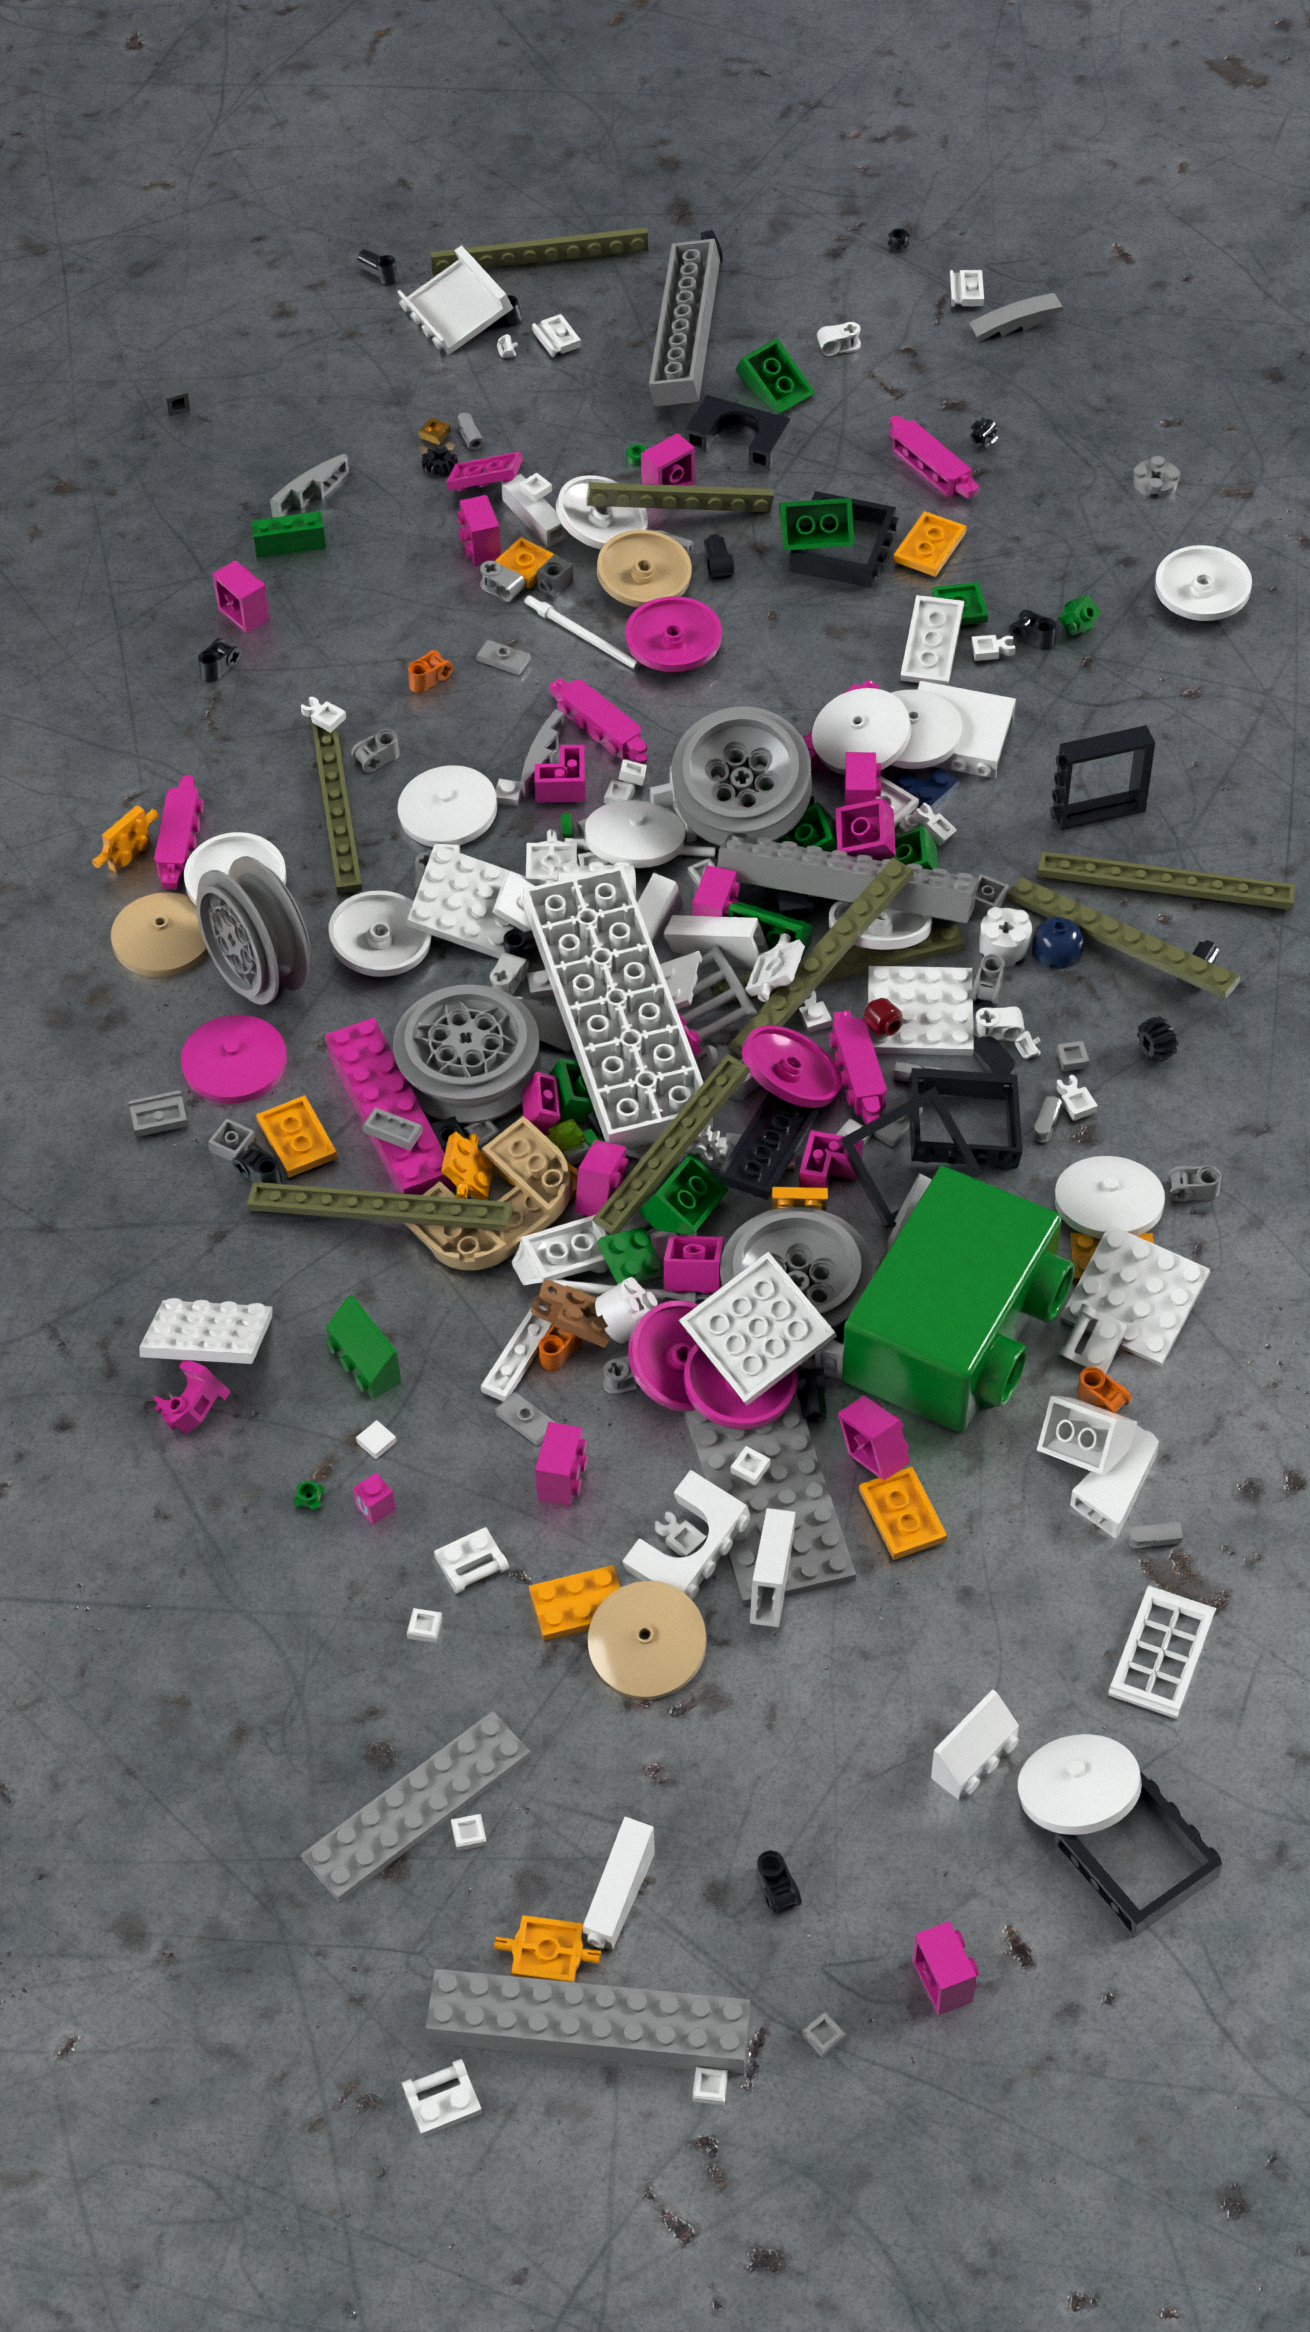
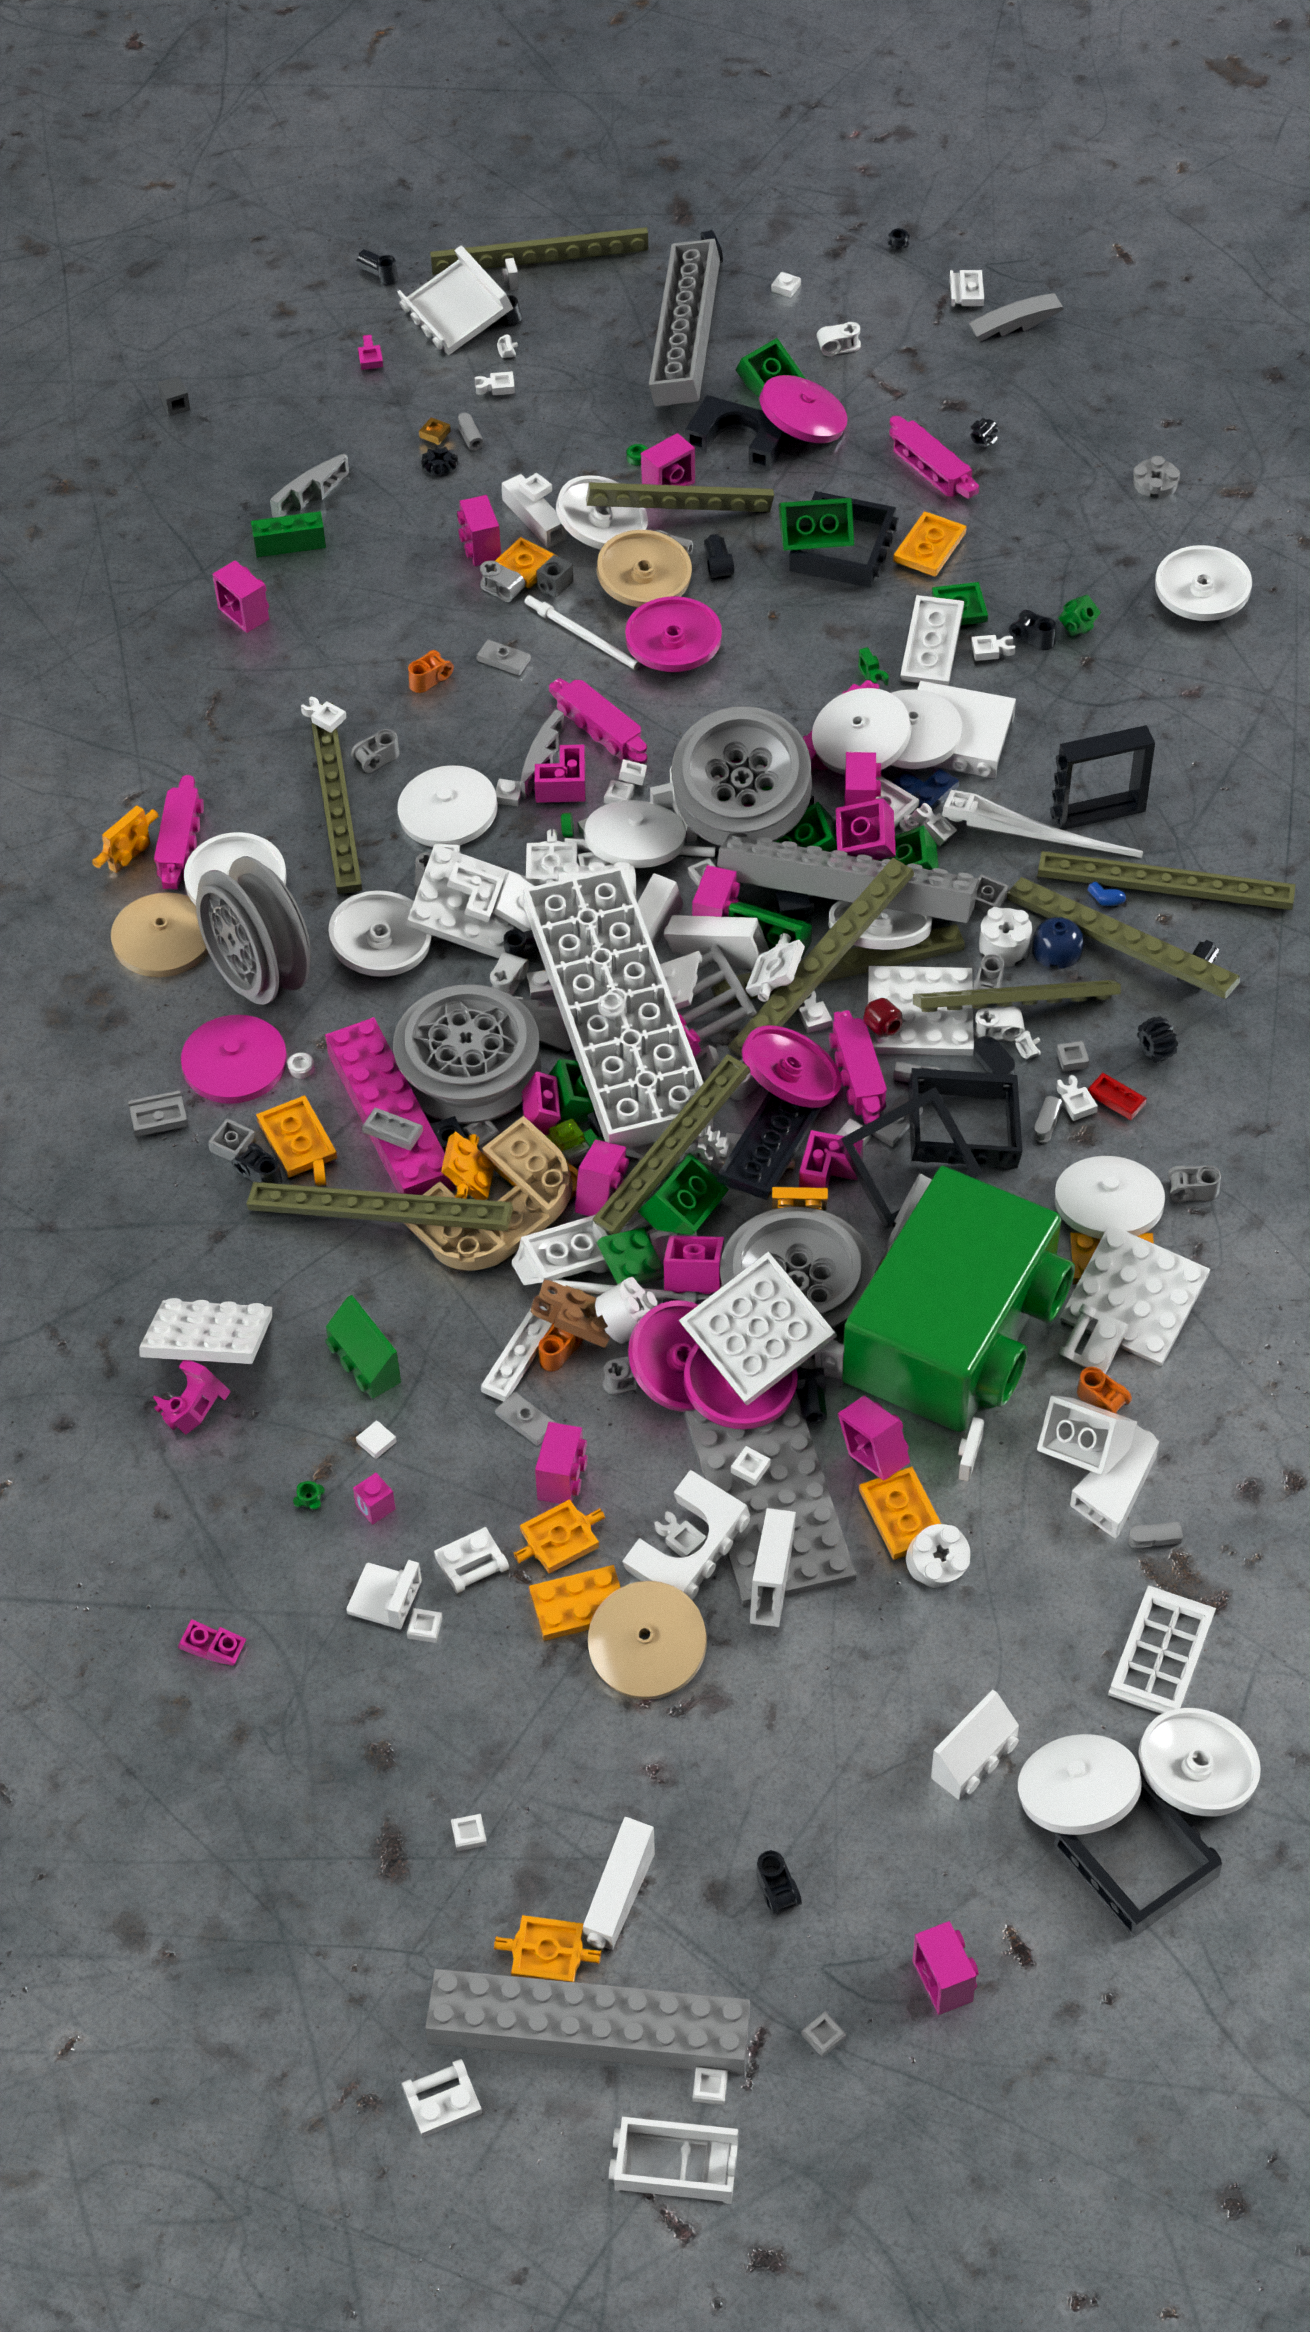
black piece [198,638,242,682] -> none
light grey plate [301,1711,531,1902] -> none
dark pink plate [447,451,523,491] -> none
white plate [532,314,581,357] -> none
none -> dark pink slope [178,1619,246,1666]
none -> white tile [287,1053,315,1079]
none -> light orange tile [313,1159,327,1187]
none -> white bracket [346,1560,422,1629]
none -> dark pink plate [358,335,383,370]
none -> white plate [447,862,504,923]
none -> white plate [475,371,515,395]
none -> white plate [502,258,519,291]
none -> light orange plate [513,1499,605,1574]
none -> white plate [598,992,625,1018]
none -> door [609,2117,738,2204]
none -> dark pink dish [759,375,847,443]
none -> white plate [771,272,801,298]
none -> green plate [858,647,889,686]
none -> white brick [906,1524,970,1588]
none -> olive plate [913,980,1121,1012]
none -> white plate [942,790,1143,858]
none -> white plate [958,1417,984,1481]
none -> blue arm [1087,882,1126,906]
none -> red plate [1087,1073,1147,1120]
none -> white dish [1138,1708,1261,1816]

